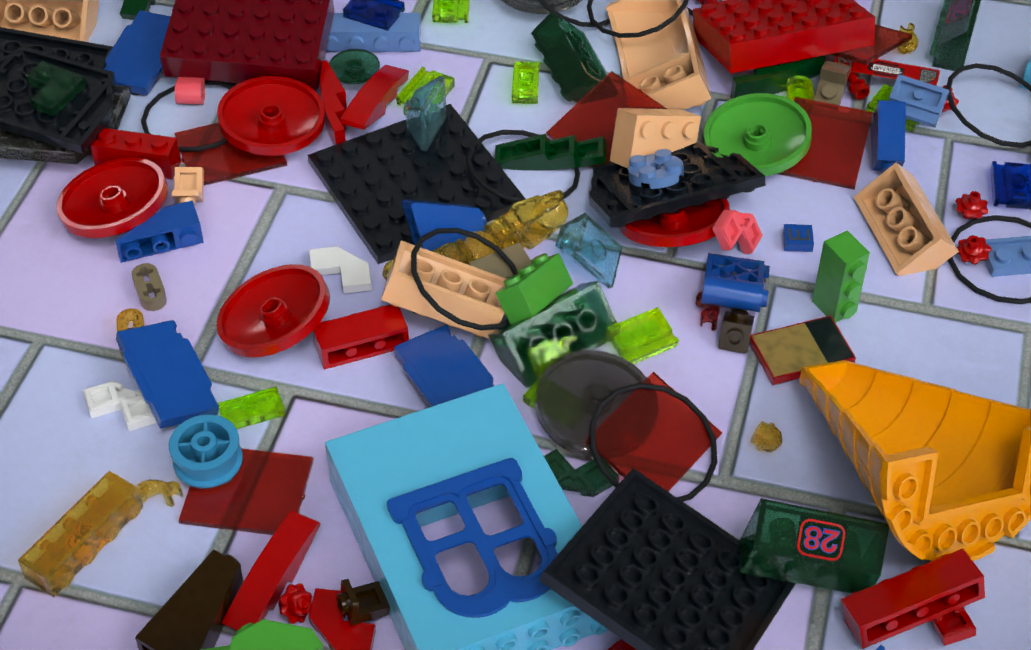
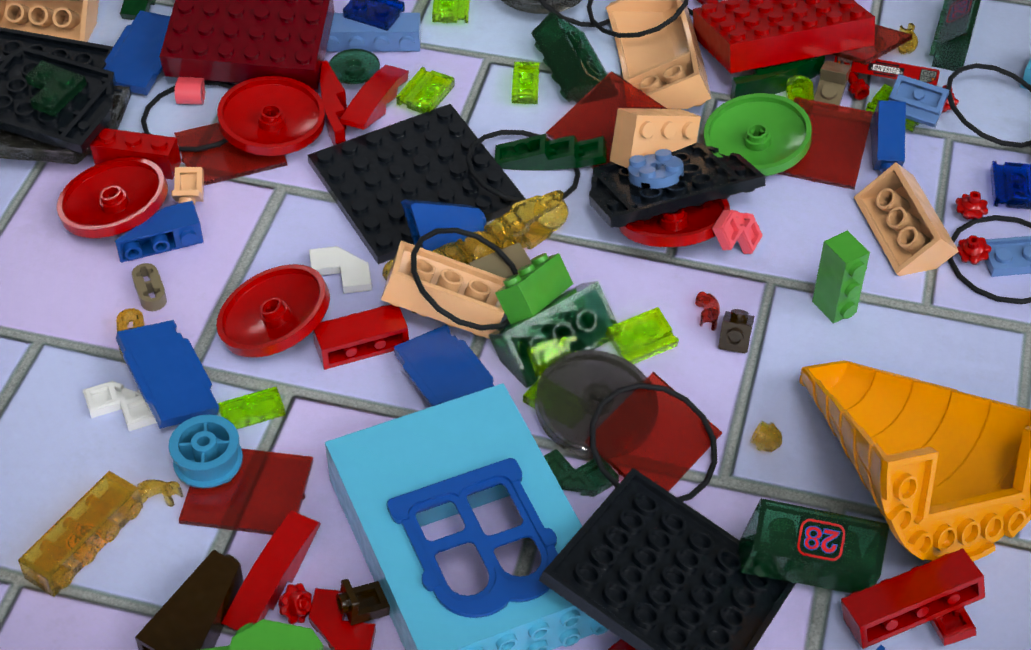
clear light blue slope [403,76,446,151] -> none
clear light blue slope [555,213,623,289] -> none
blue piece [701,253,770,312] -> none
tile [749,315,856,385] -> none
blue tile [783,224,814,252] -> none

